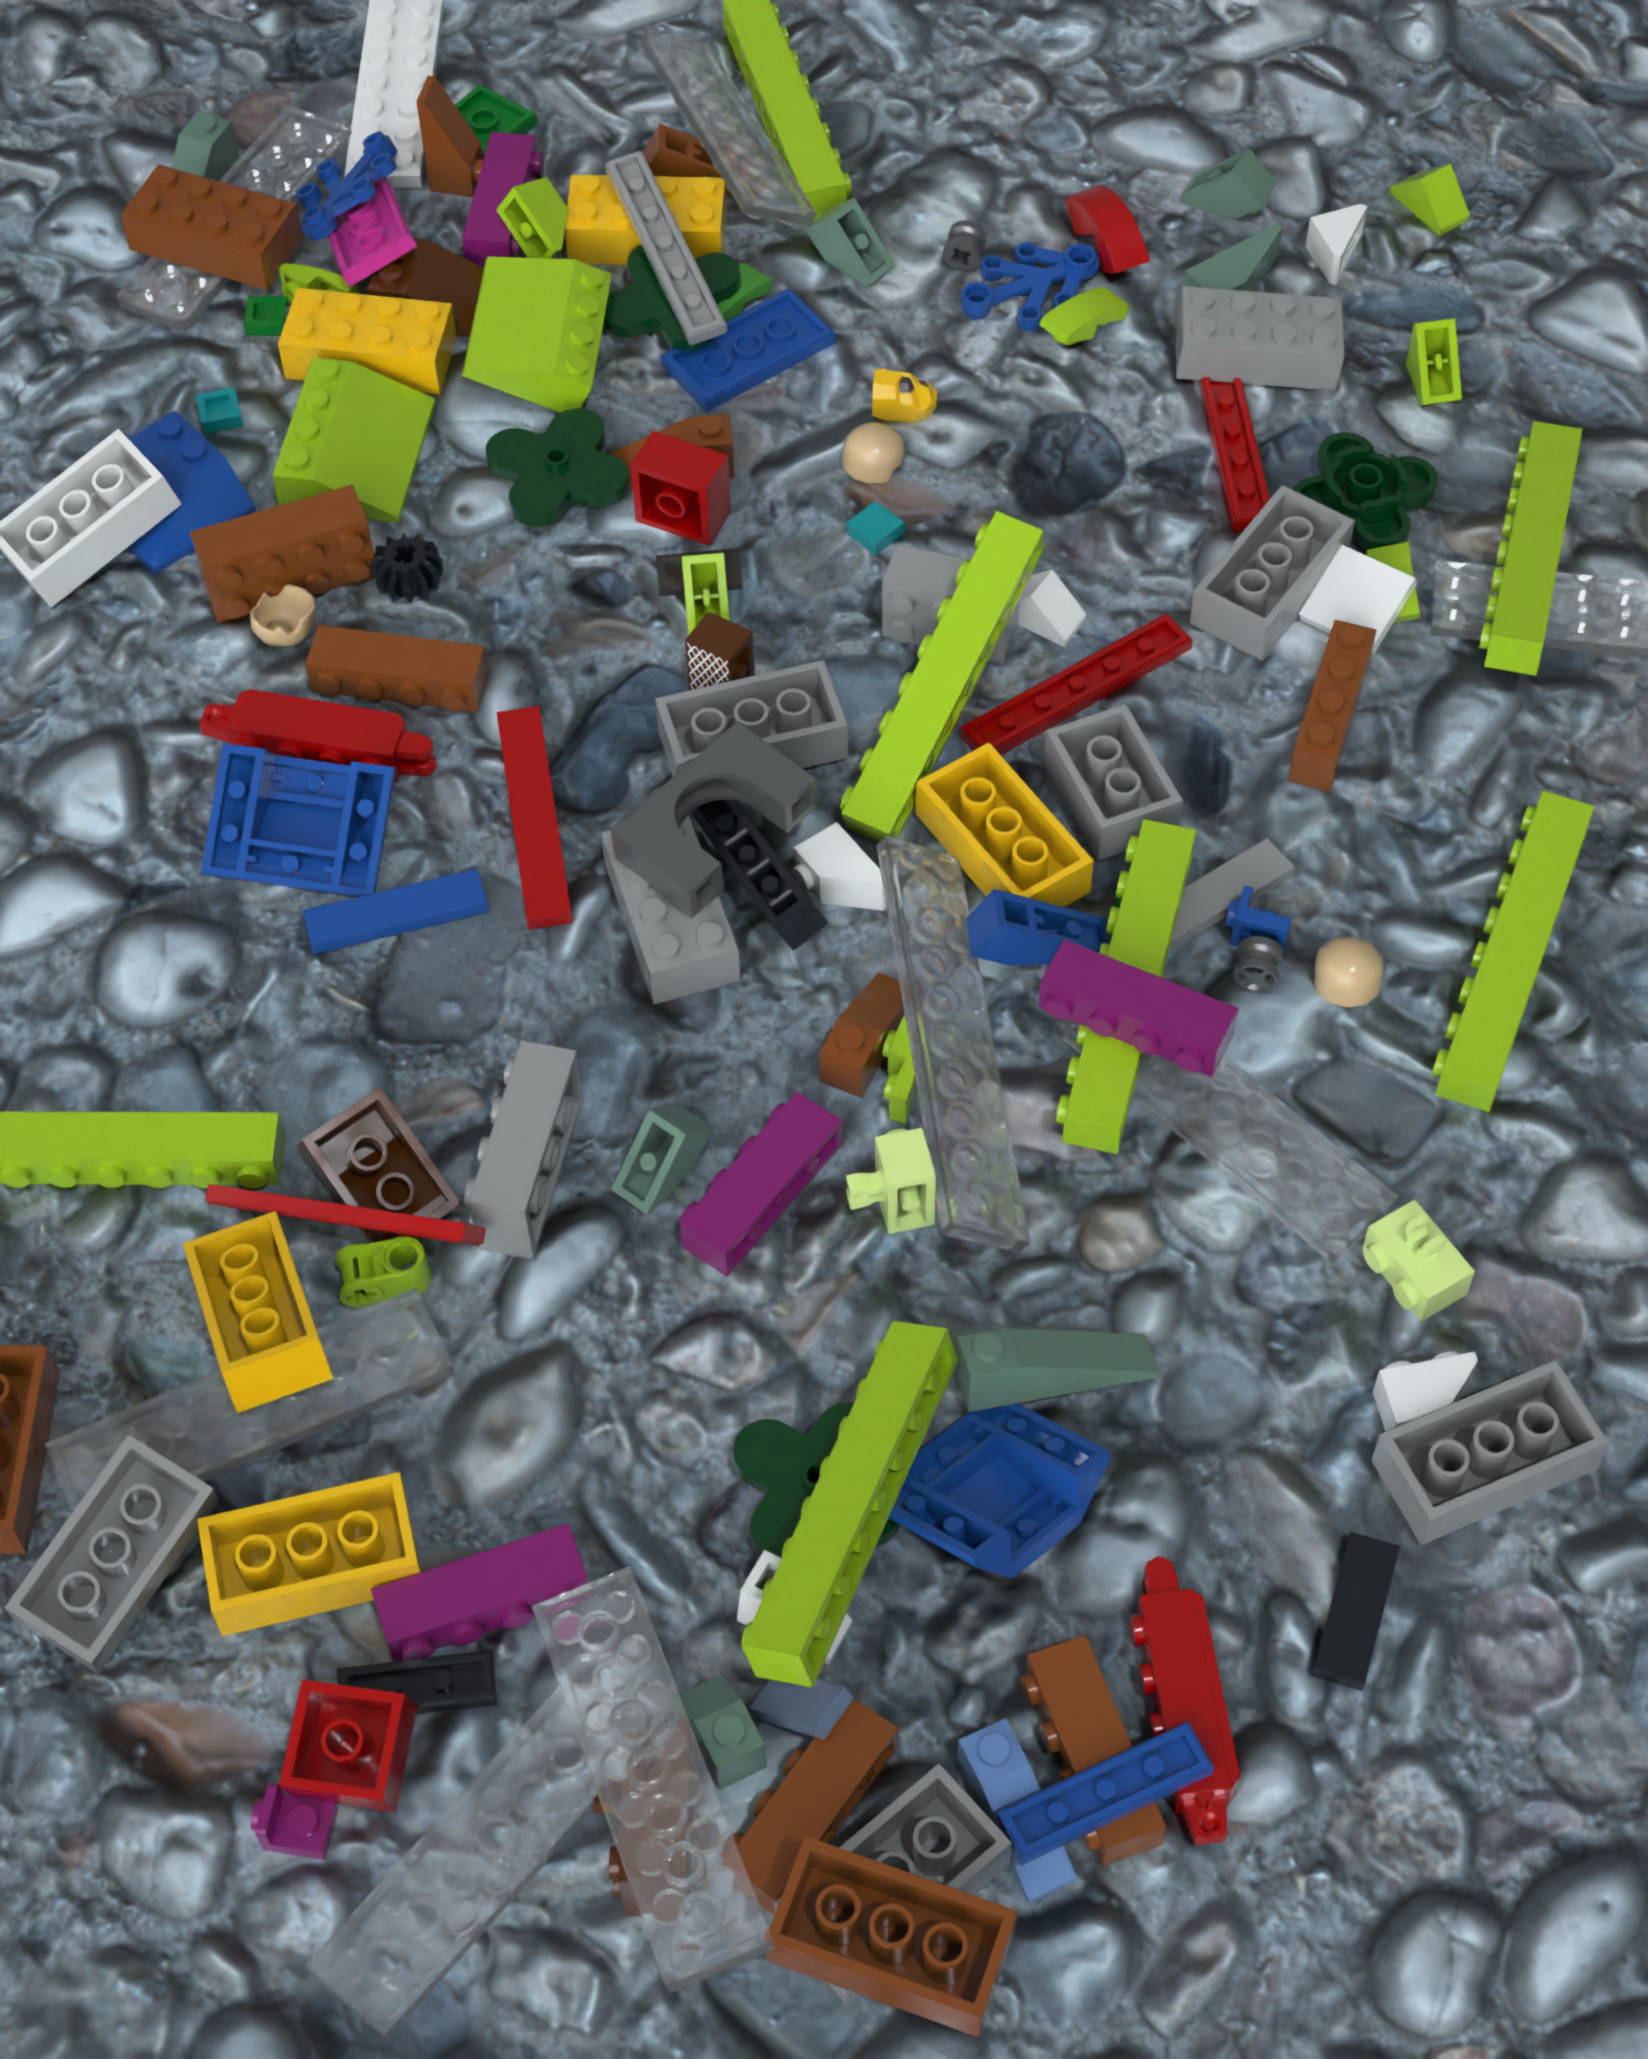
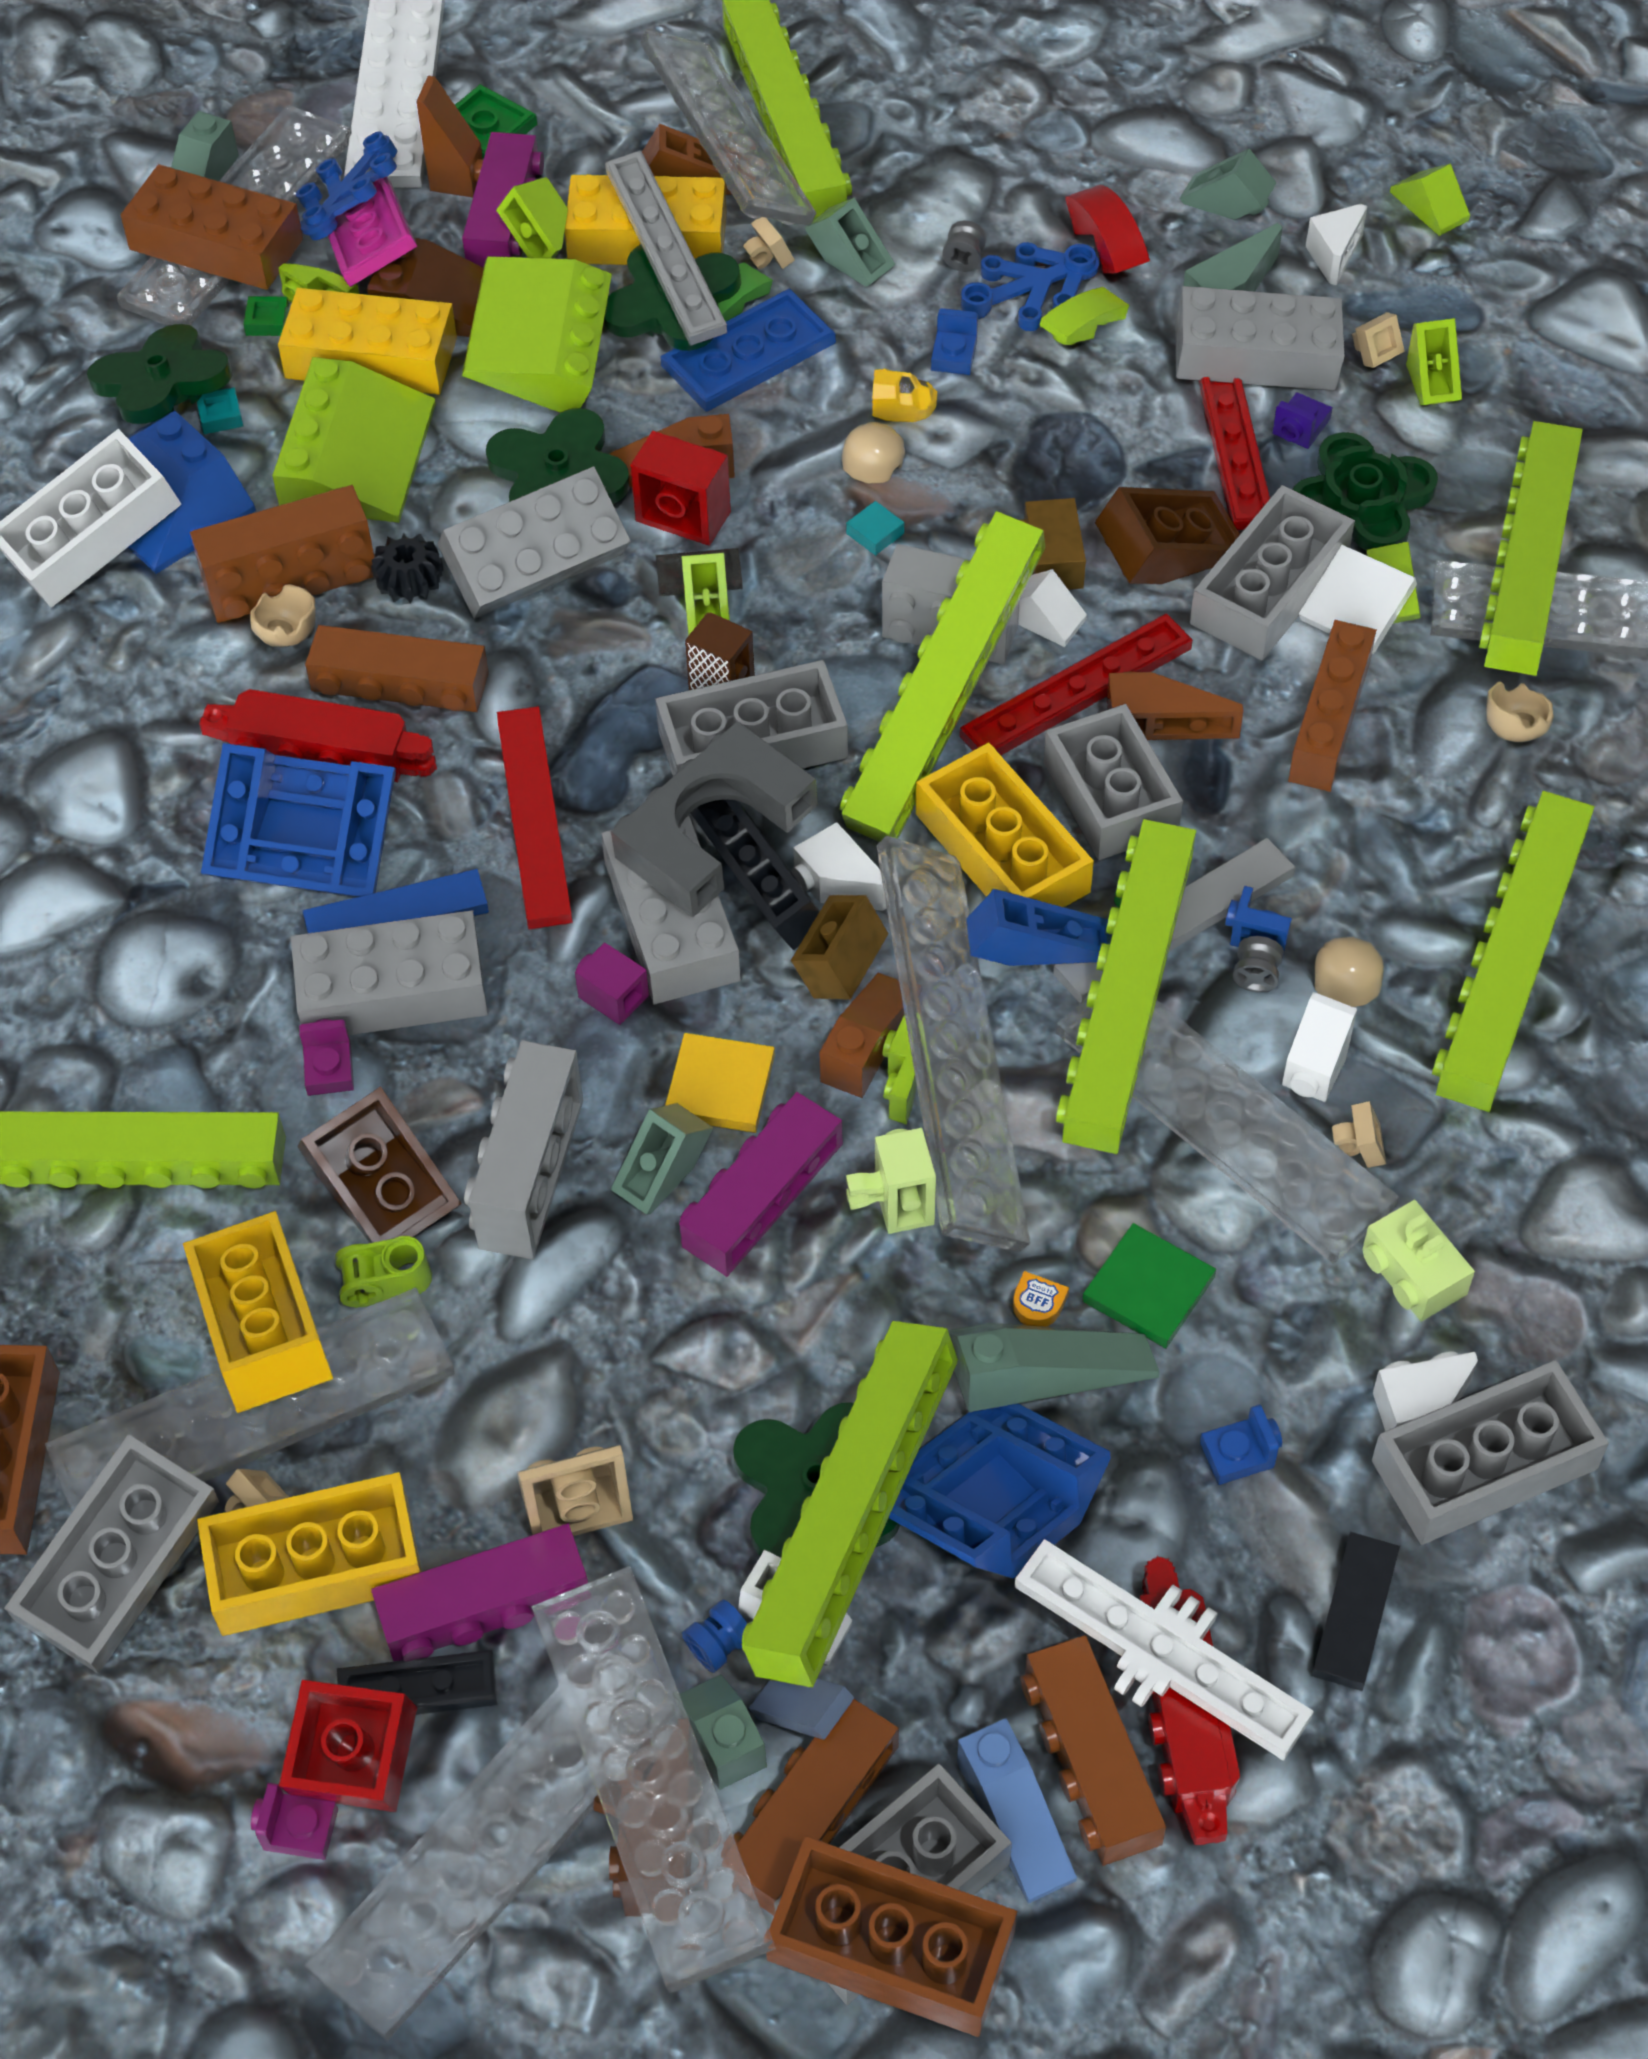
red tile [206,1184,486,1246] -> none
blue tile [996,1722,1214,1866] -> none
magenta brick [1039,939,1239,1077] -> none
none -> dark green plant [87,324,232,424]
none -> tan tile [224,1468,289,1512]
none -> light grey brick [291,910,488,1035]
none -> magenta bracket [299,1019,354,1096]
none -> light grey brick [437,466,631,619]
none -> tan slope [517,1445,633,1536]
none -> magenta brick [575,942,649,1025]
none -> yellow tile [665,1033,775,1133]
none -> blue wheel [682,1599,748,1673]
none -> tan tile [743,214,795,270]
none -> pearl gold brick [791,895,889,1000]
none -> blue bracket [931,308,978,375]
none -> light orange tile [1013,1271,1069,1327]
none -> white hinge [1015,1539,1314,1761]
none -> pearl gold brick [1018,498,1086,590]
none -> green tile [1082,1223,1216,1349]
none -> reddish brown slope [1095,487,1240,584]
none -> dark orange slope [1107,671,1244,740]
none -> blue bracket [1200,1405,1282,1485]
none -> dark purple bracket [1272,392,1333,449]
none -> white slope [1282,992,1357,1102]
none -> tan tile [1332,1101,1386,1168]
none -> tan tile [1352,312,1405,368]
none -> tan hair [1486,681,1554,742]

